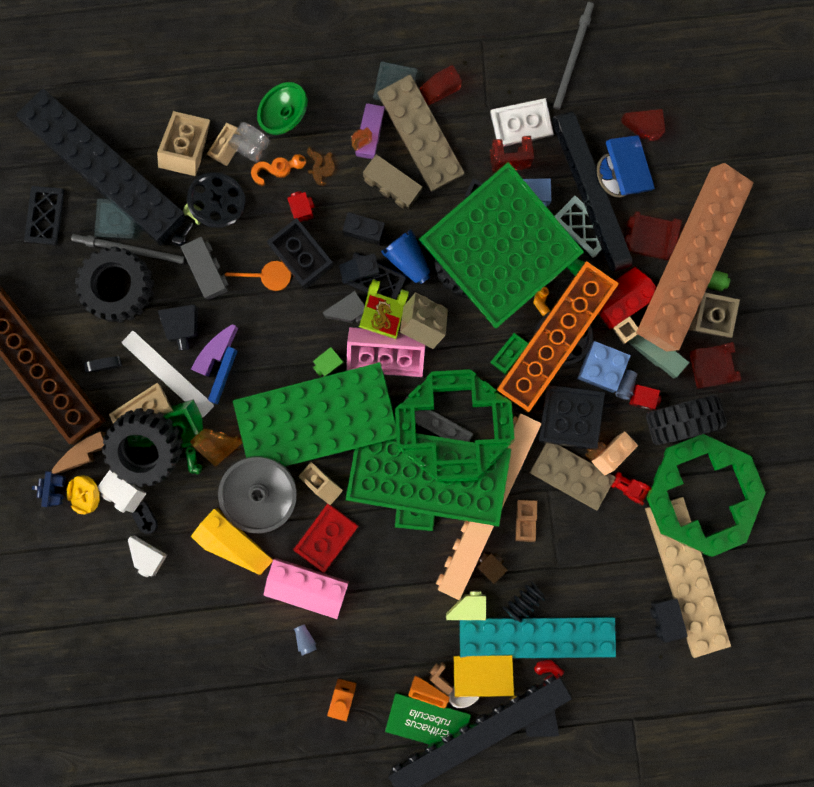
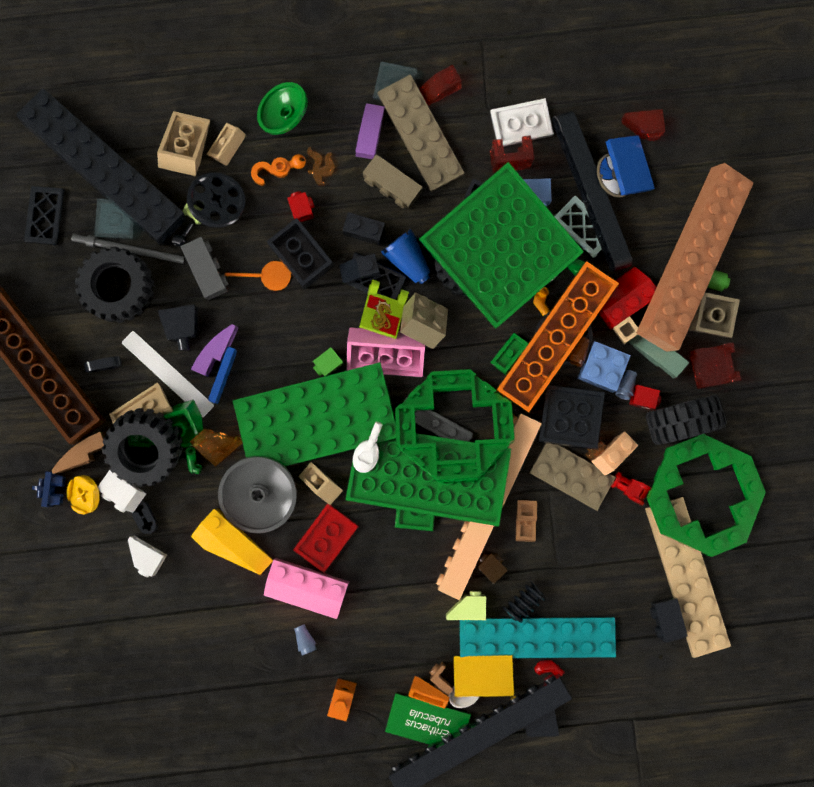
clear wheel [228,122,271,162] -> none
dark grey slope [323,291,365,323] -> none
clear orange plate [351,127,372,151] -> none
dark grey bar [553,2,594,110] -> none
clear red panel [625,211,682,261] -> none
none -> white piece [353,421,383,473]
none -> reddish brown cone [568,337,591,367]

